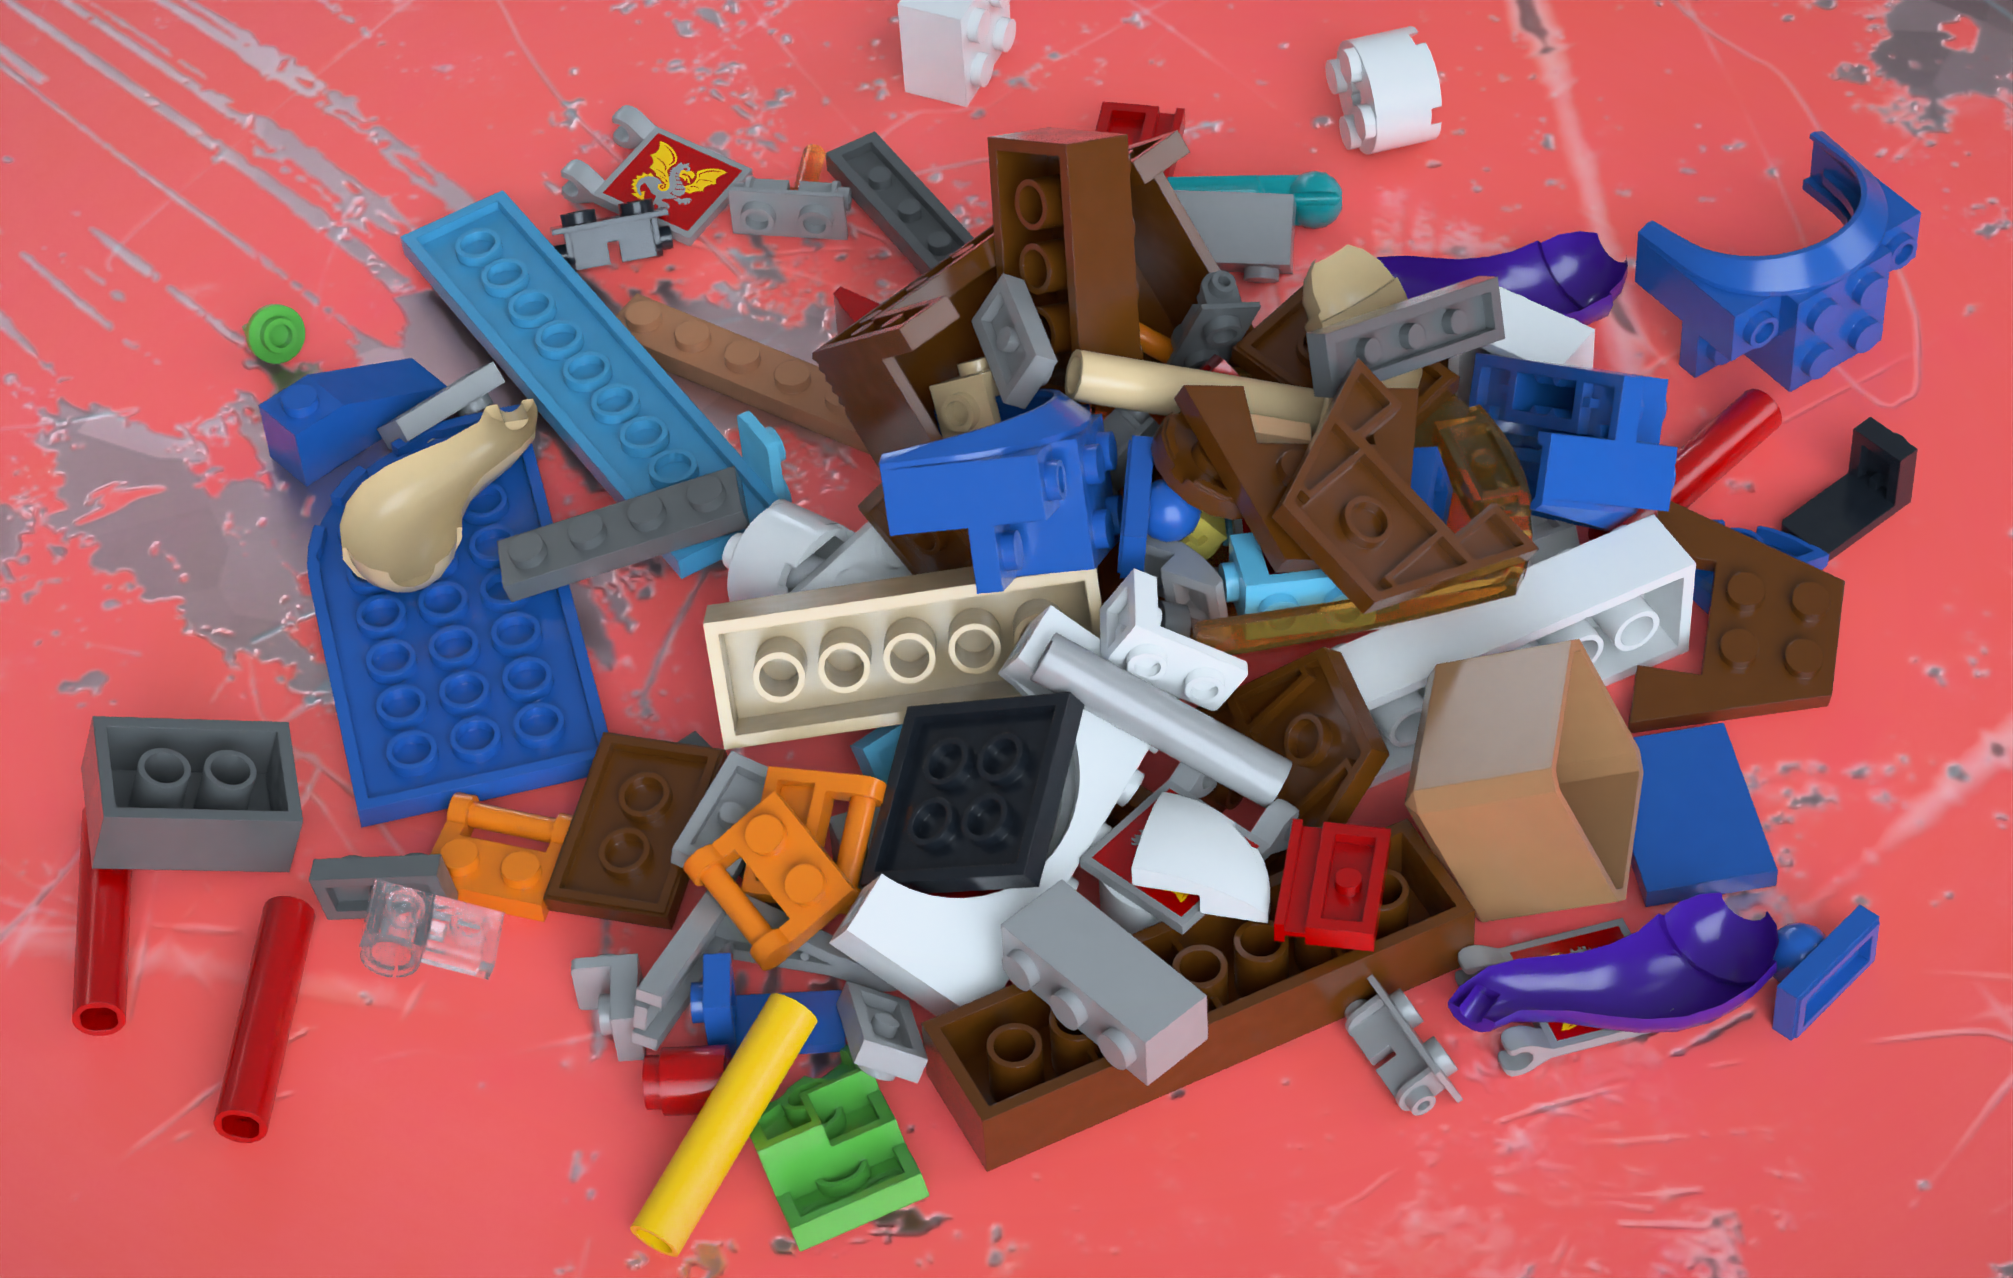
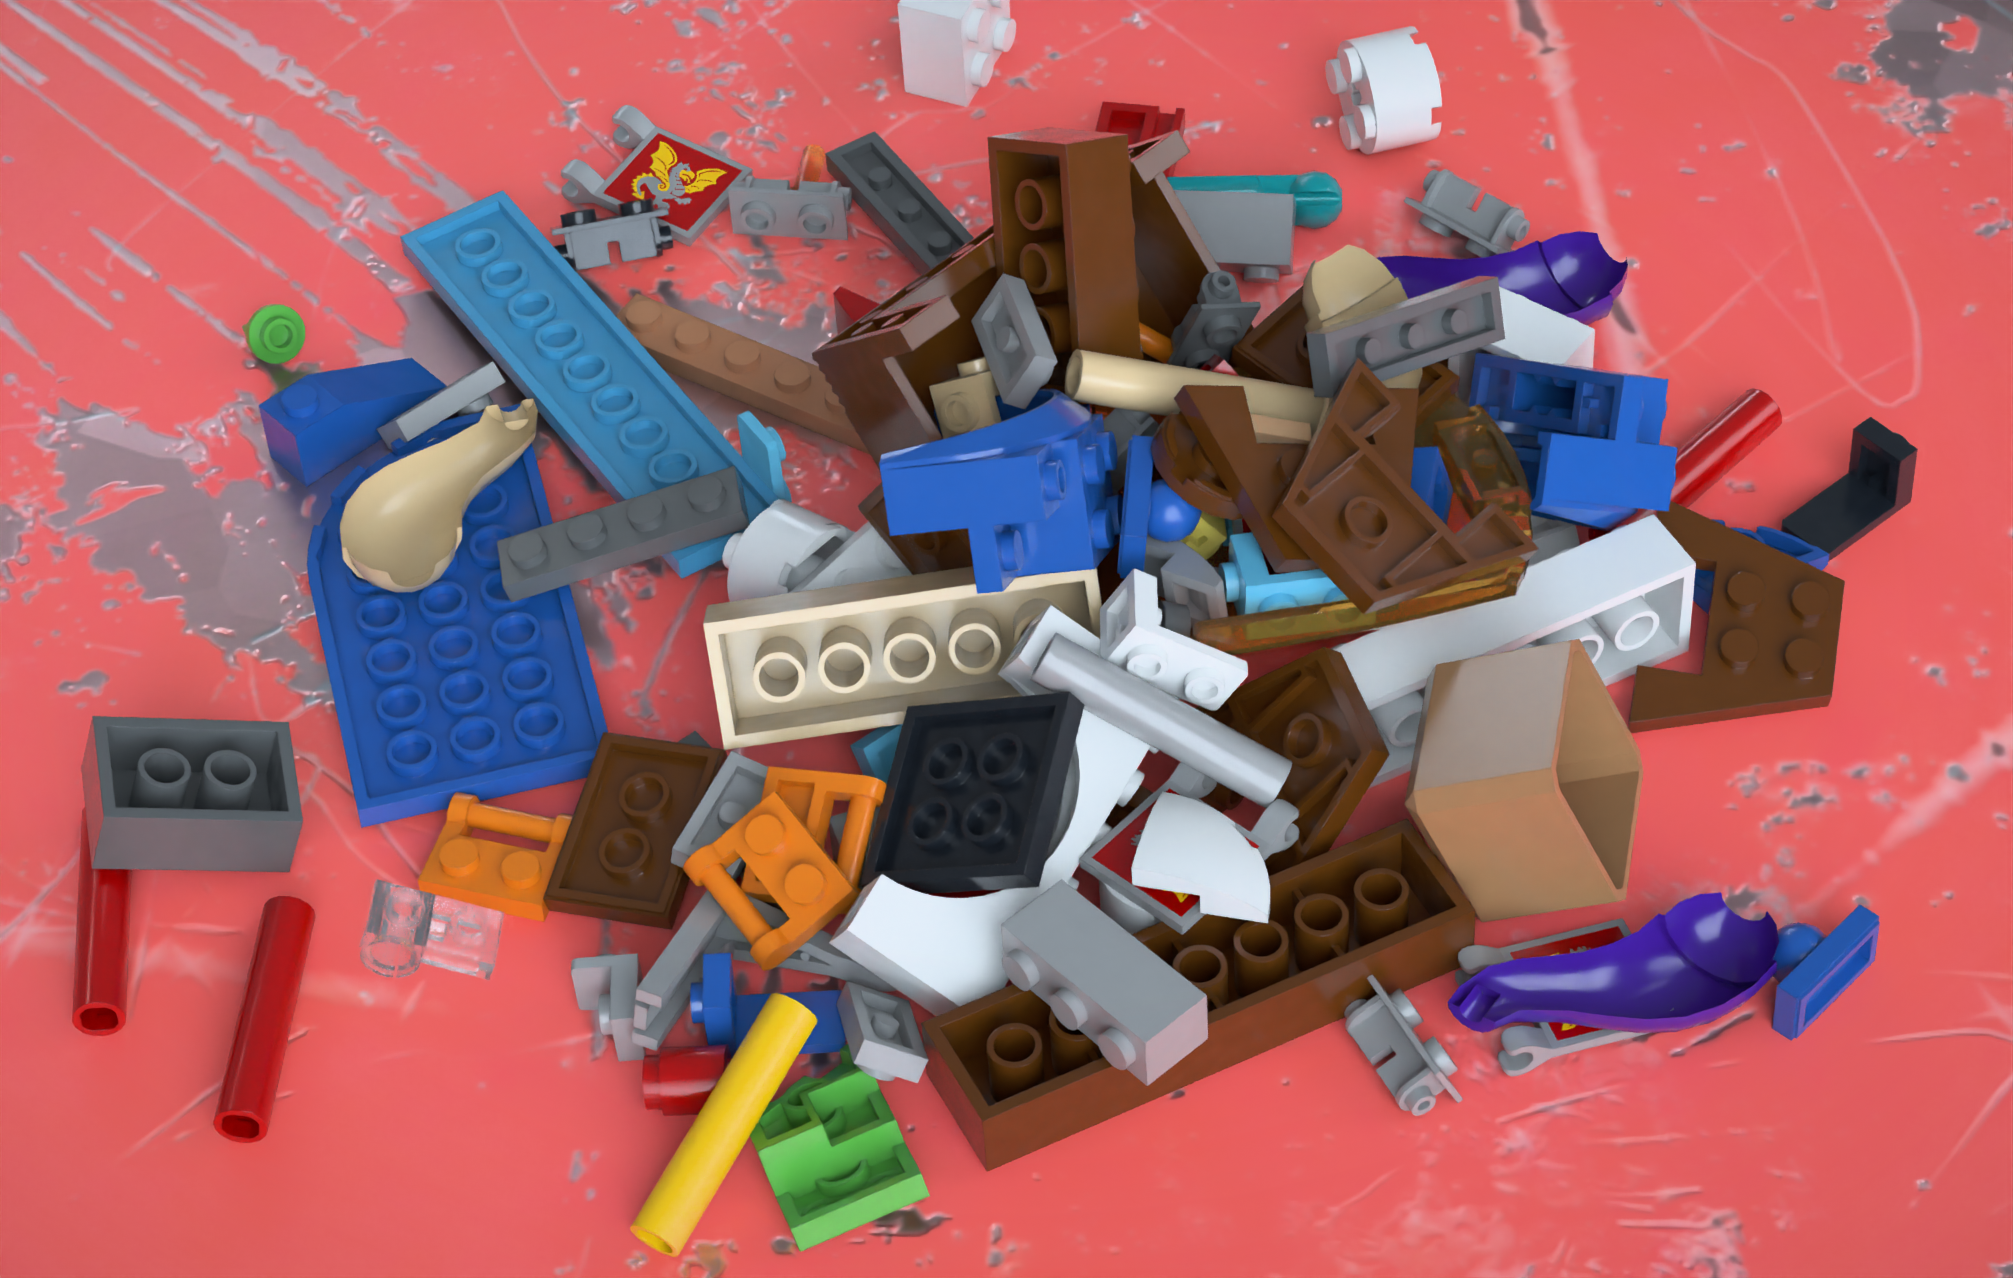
dark grey plate [309,853,459,920] -> none
red plate [1274,818,1391,952] -> none
blue tile [1631,723,1778,907] -> none
blue piece [1635,131,1921,392] -> none
none -> light grey hinge [1404,169,1530,257]

